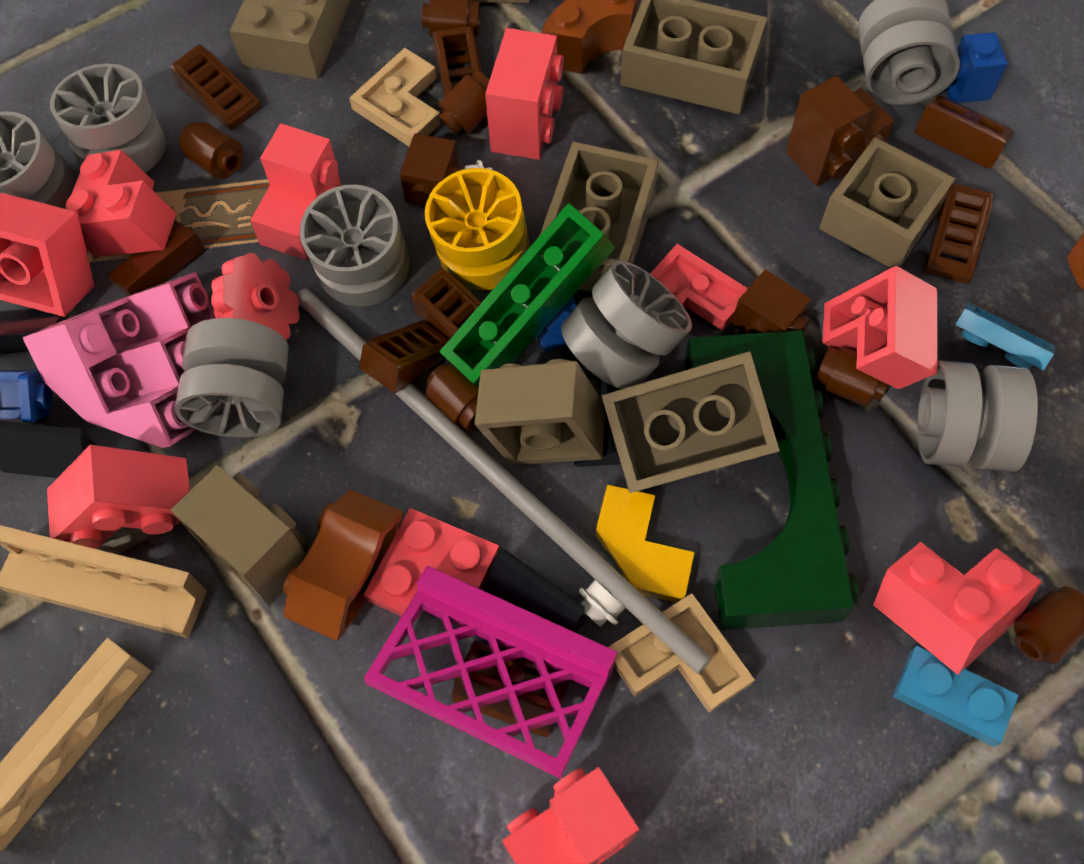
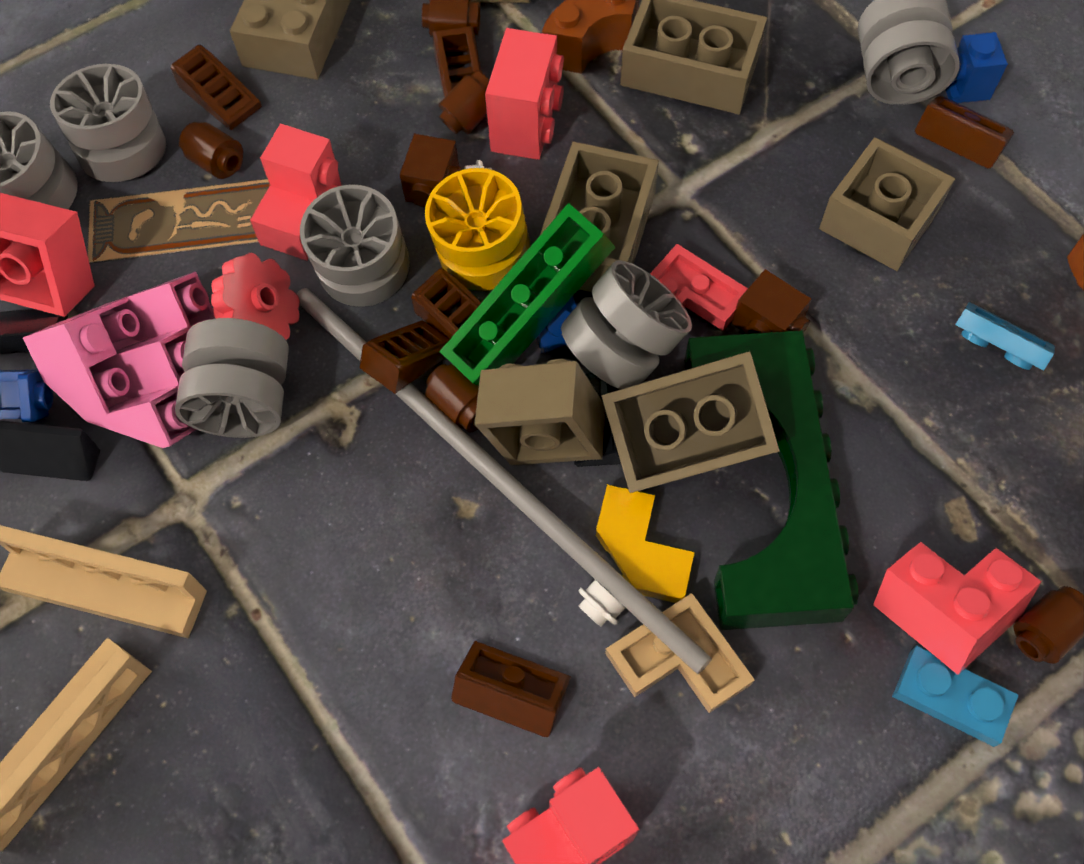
coral brick [47,445,190,549] -> none
coral brick [66,150,177,257] -> none
reddish brown slope [107,221,205,296] -> none
dark tan brick [170,465,307,606] -> none
dark orange brick [283,489,403,641] -> none
tan plate [349,48,441,146] -> none
coral plate [364,508,500,616] -> none
dark pink fence [364,565,617,779] -> none
black slope [484,549,585,633] -> none
reddish brown brick [786,75,895,187] -> none
reddish brown brick [814,346,888,407] -> none
coral brick [823,266,937,390] -> none
light grey wheel [917,360,1038,472] -> none
reddish brown slope [924,184,994,284] -> none

